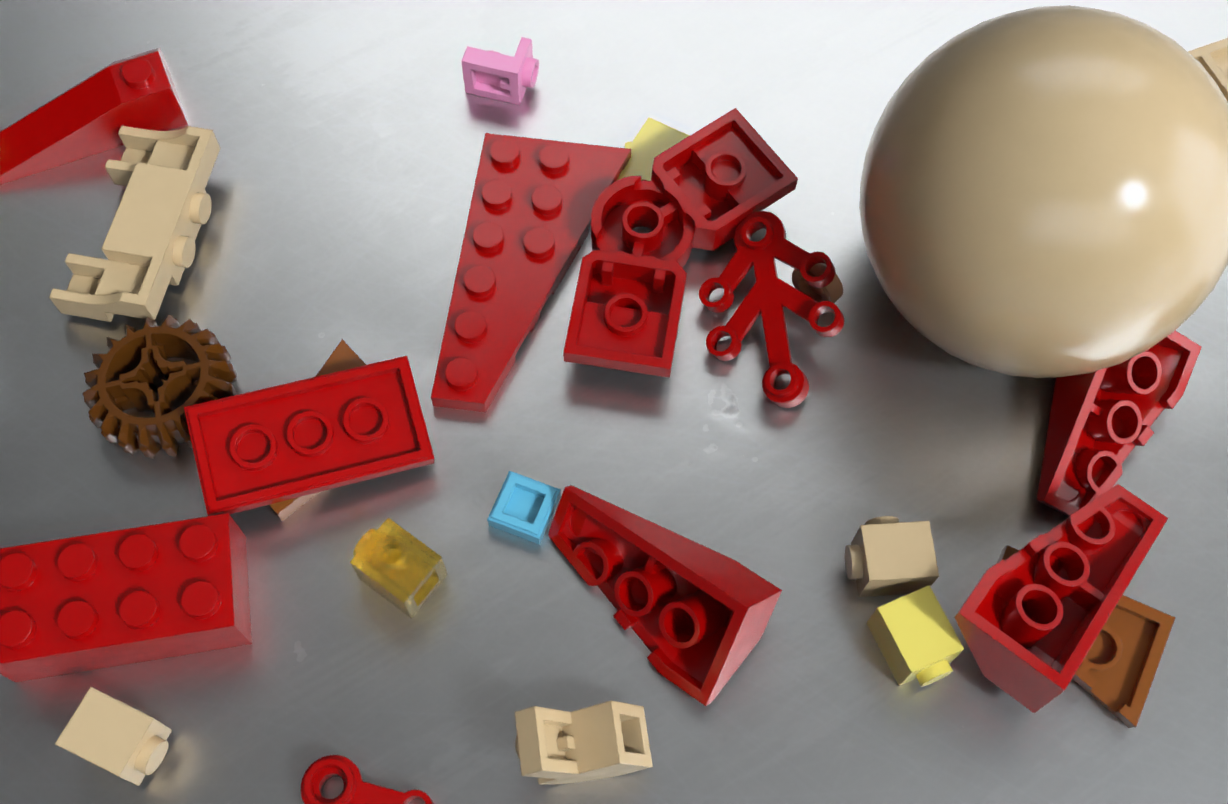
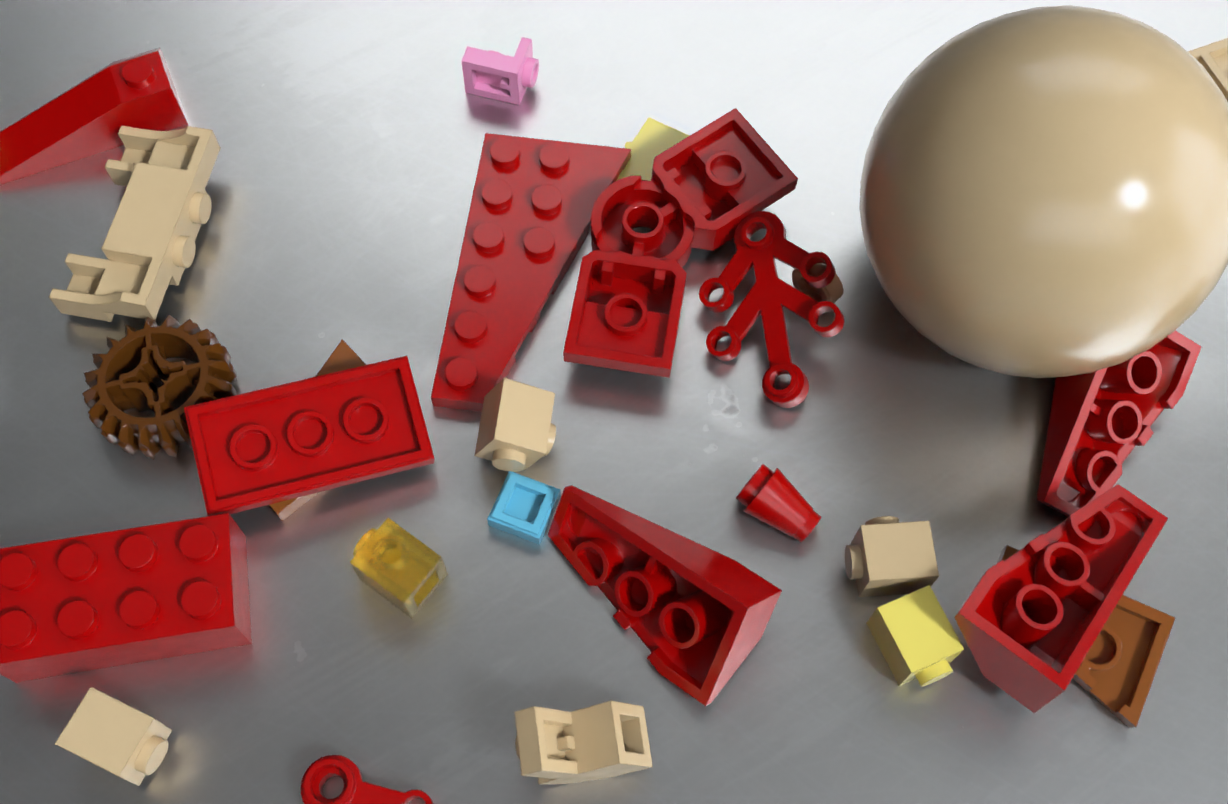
none -> tan brick [474,378,556,472]
none -> red cone [736,464,821,543]

